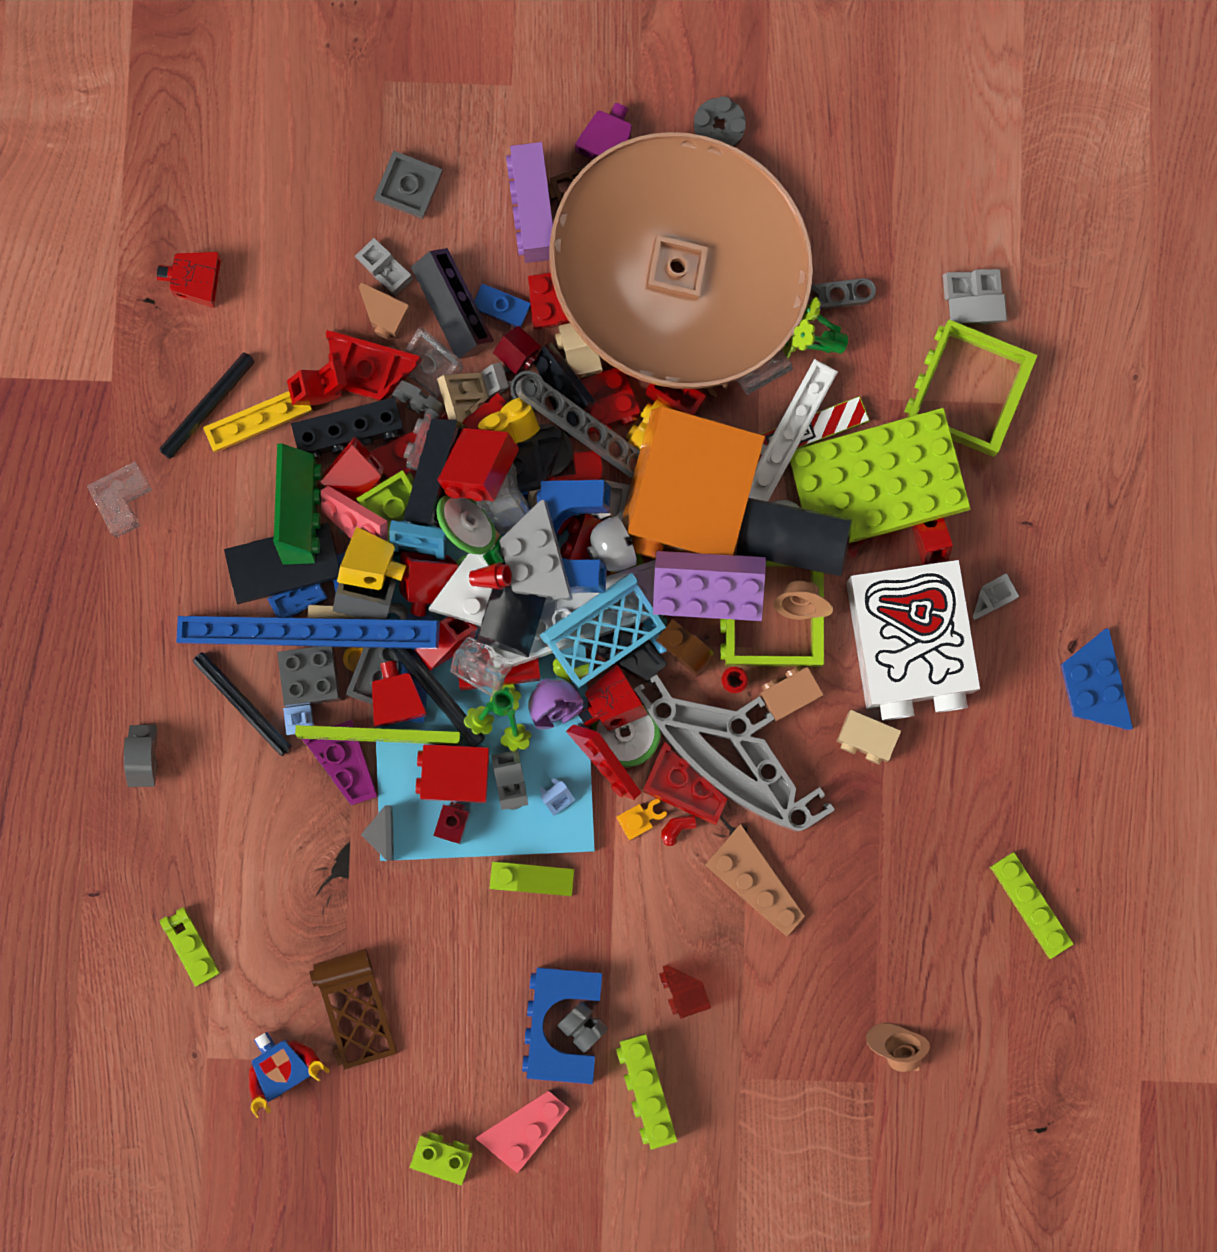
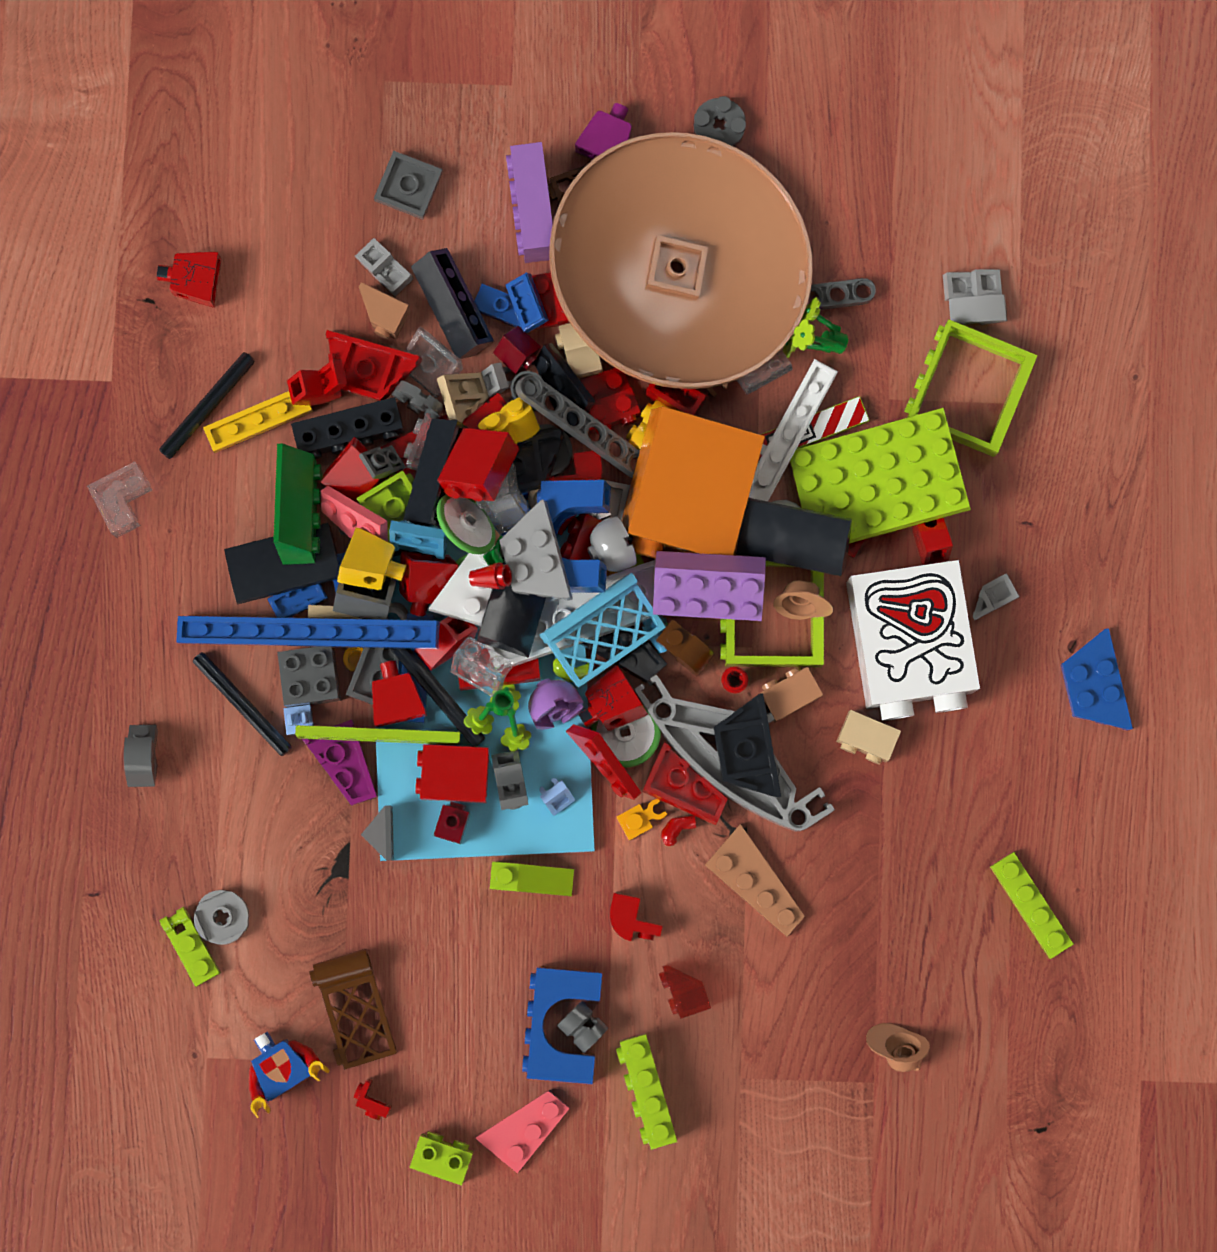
none -> light grey plate [194,890,250,945]
none -> red bracket [353,1079,392,1121]
none -> dark grey slope [359,445,406,479]
none -> blue plate [505,272,549,333]
none -> red brick [610,893,663,942]
none -> black wing [713,693,782,798]

